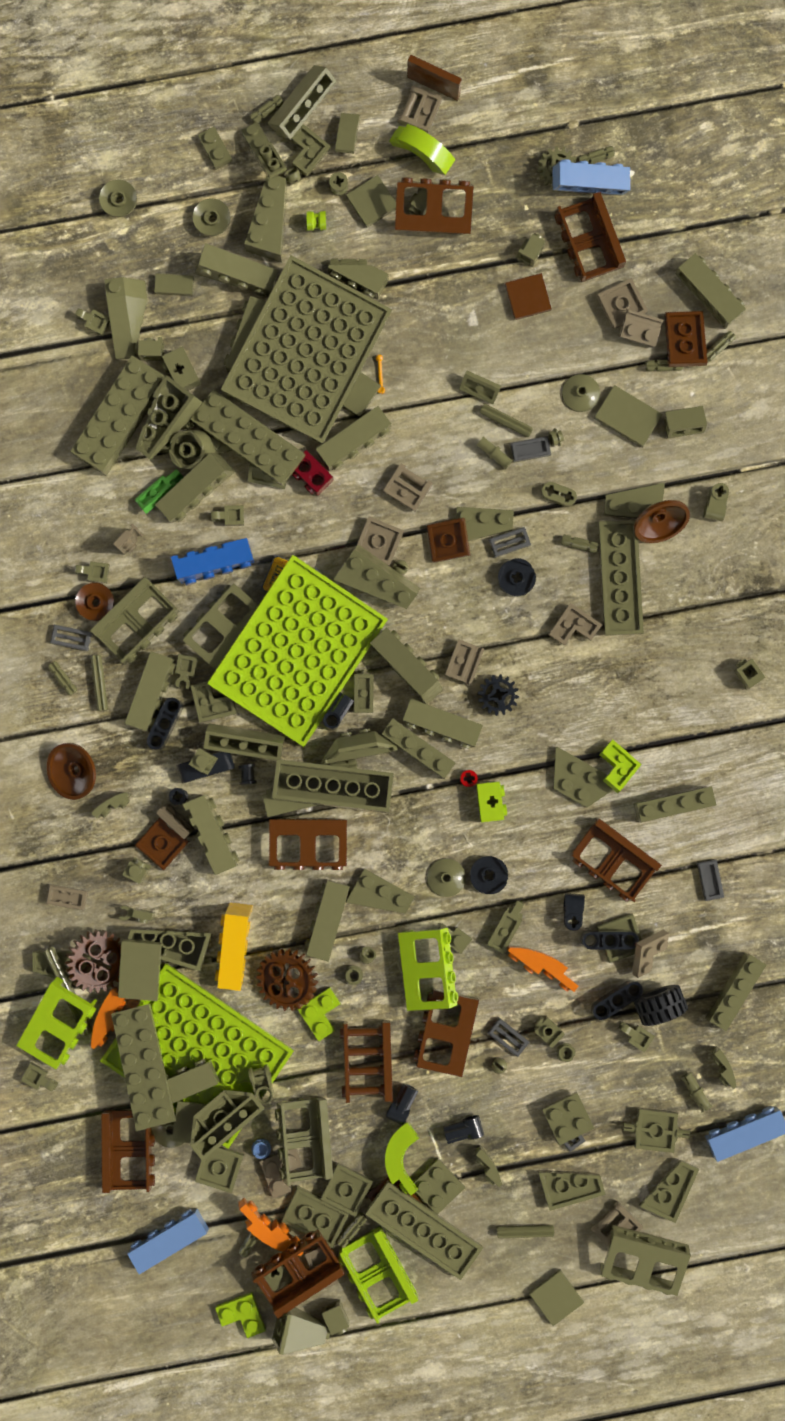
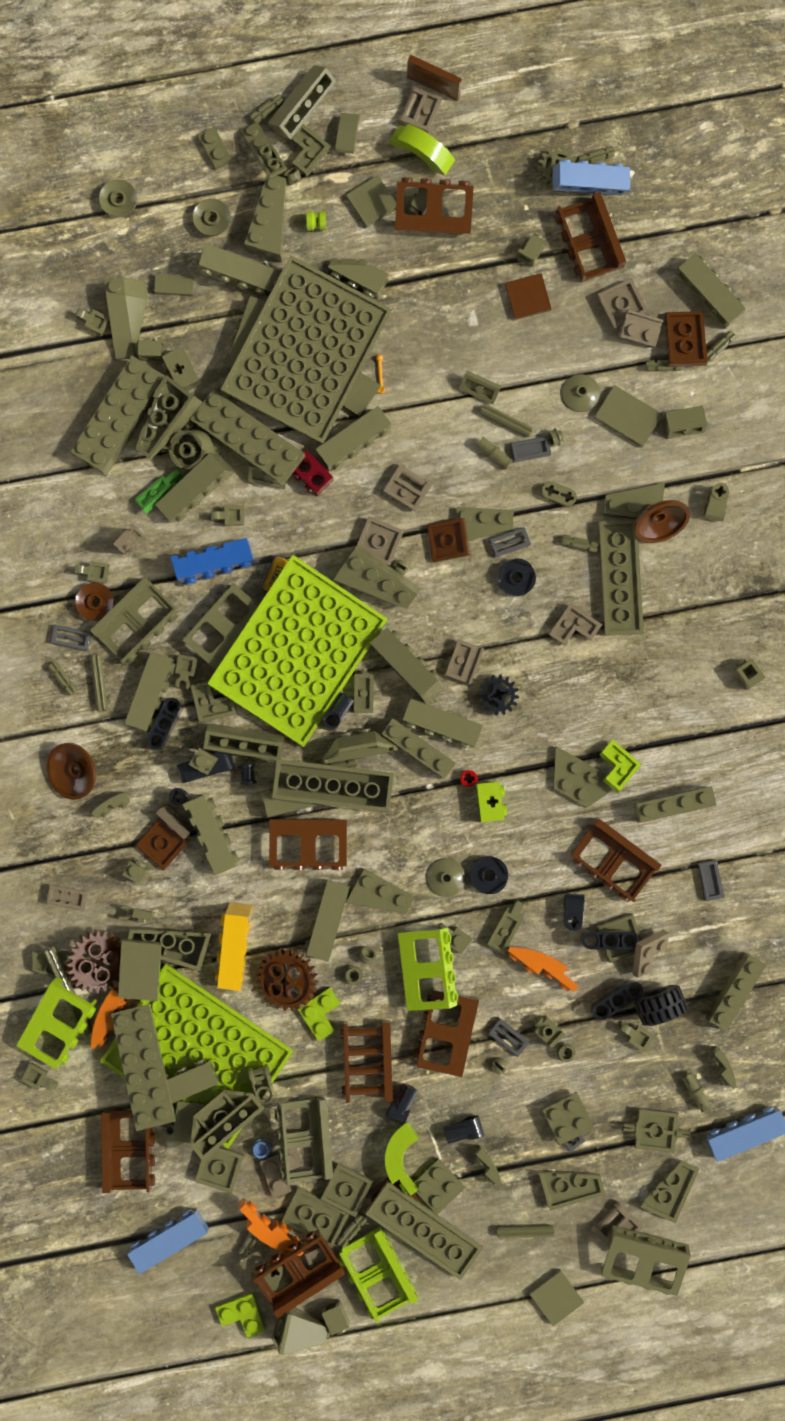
olive wheel [329,172,348,196] -> none

